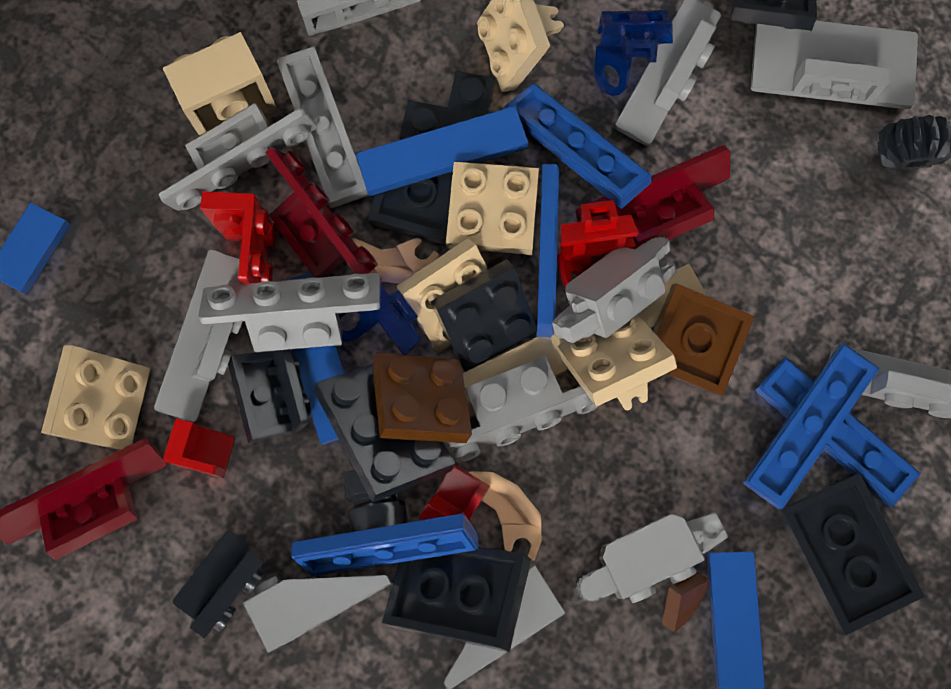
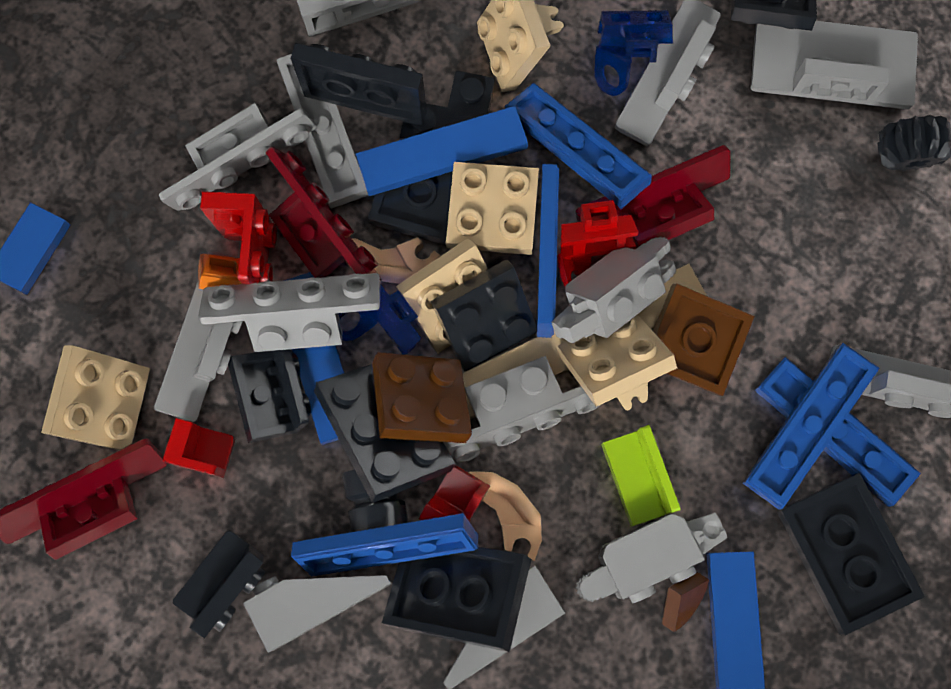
tan brick [163,32,278,136] -> none
none -> orange tile [198,254,242,289]
none -> black plate [290,43,427,126]
none -> lime panel [601,425,681,527]

